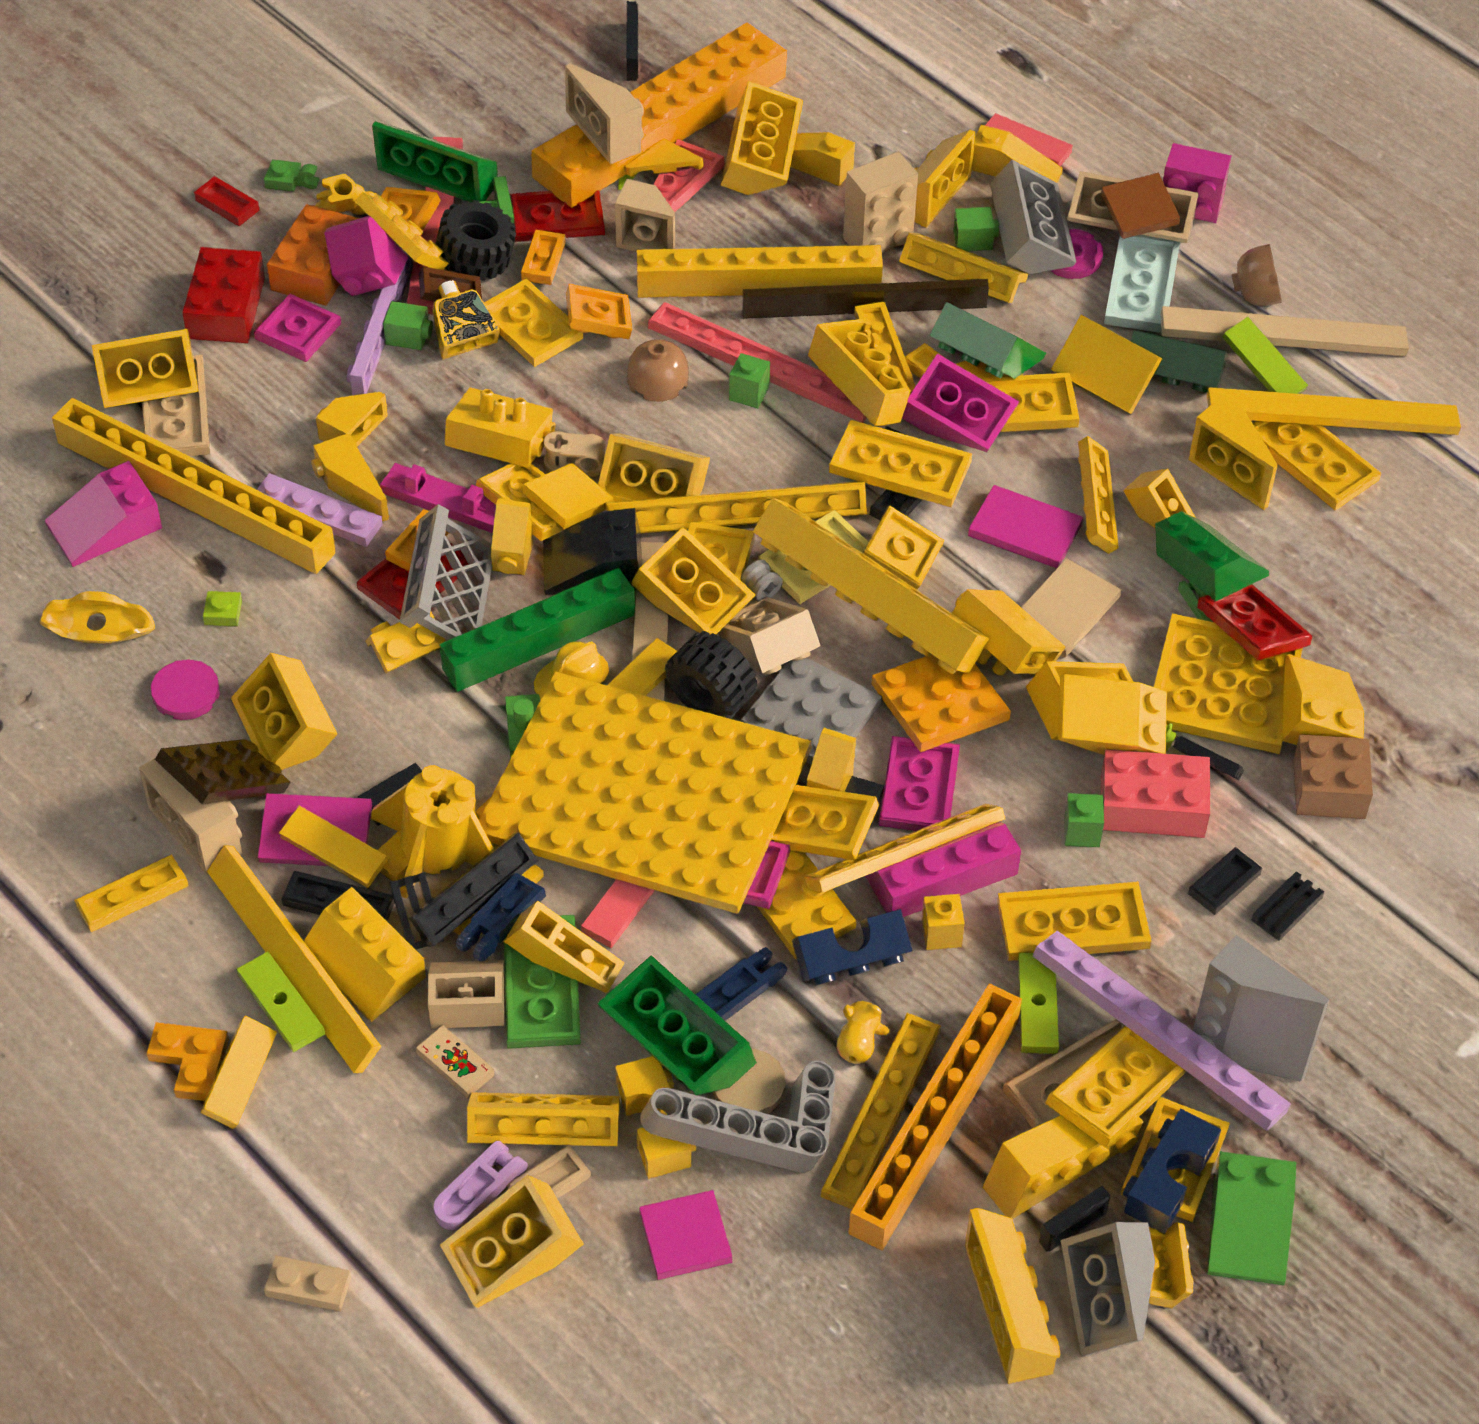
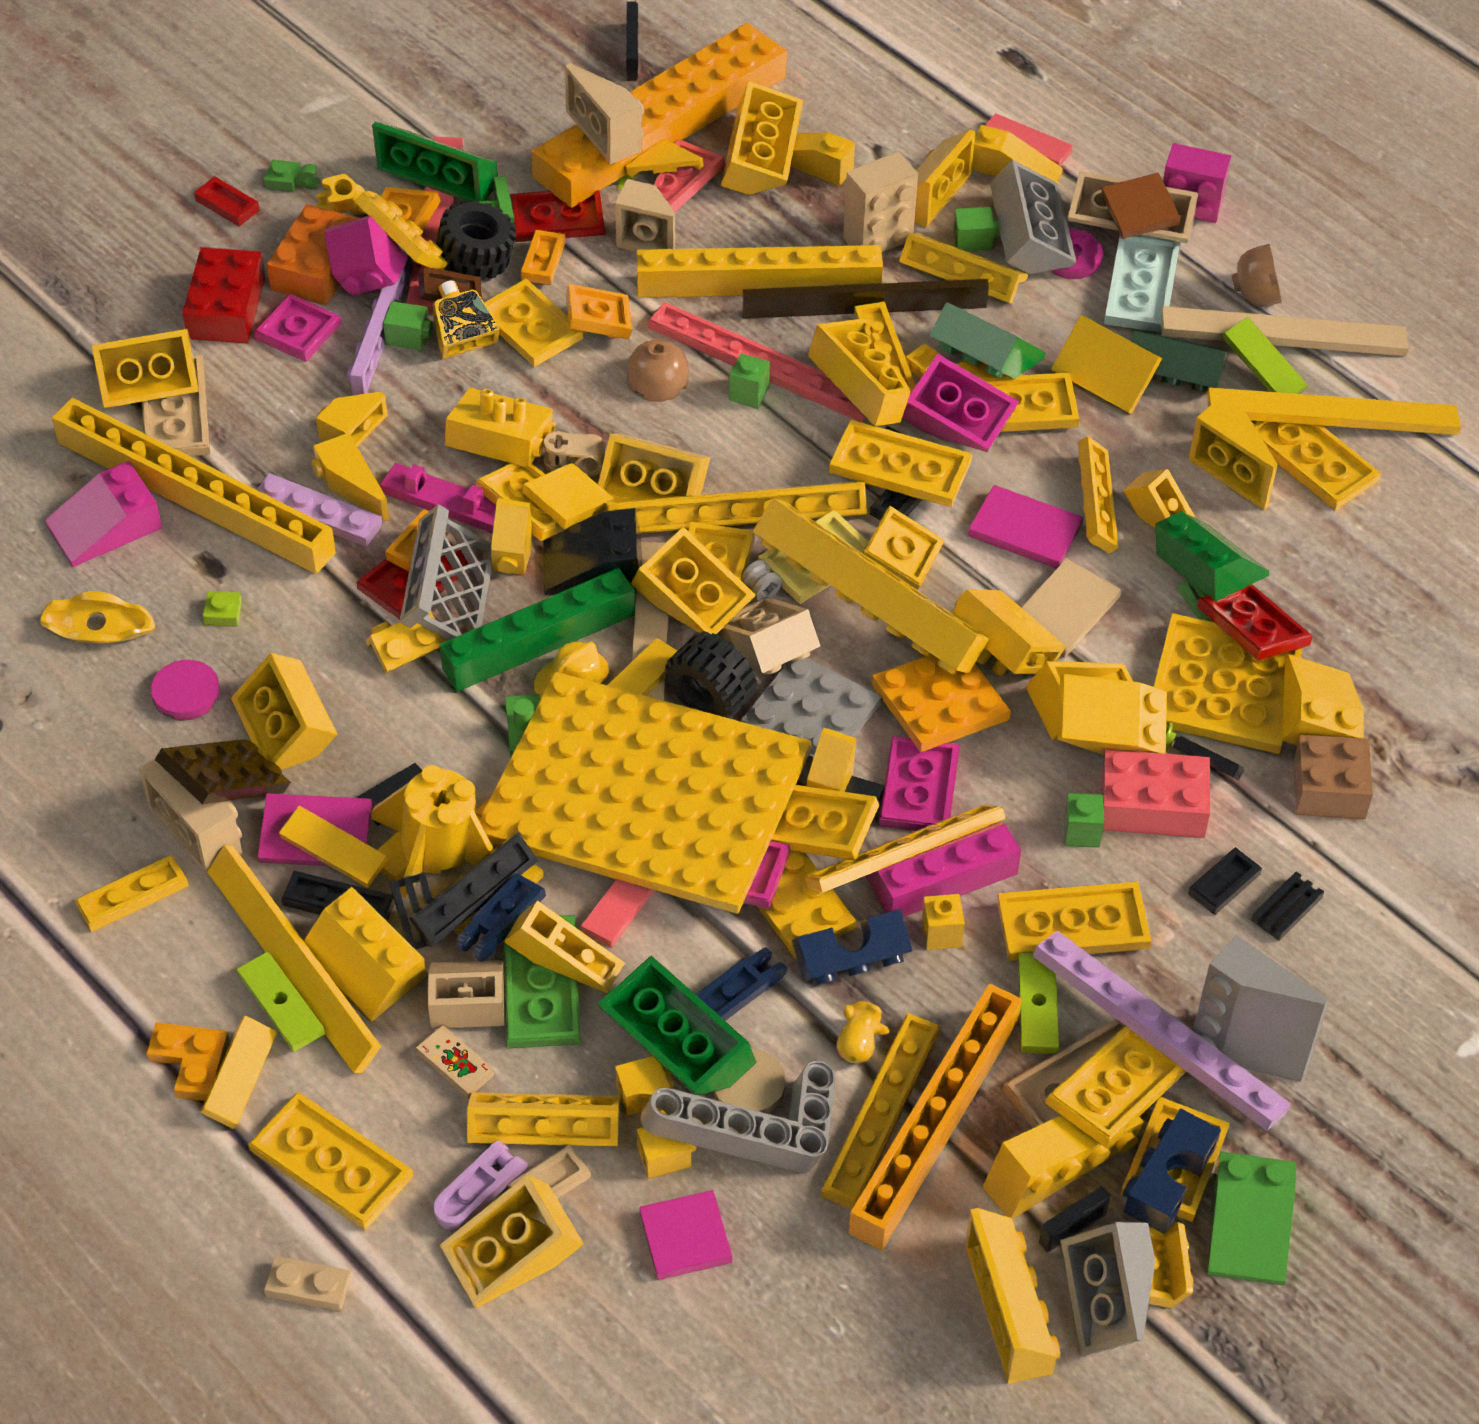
none -> yellow tile [248,1092,414,1231]

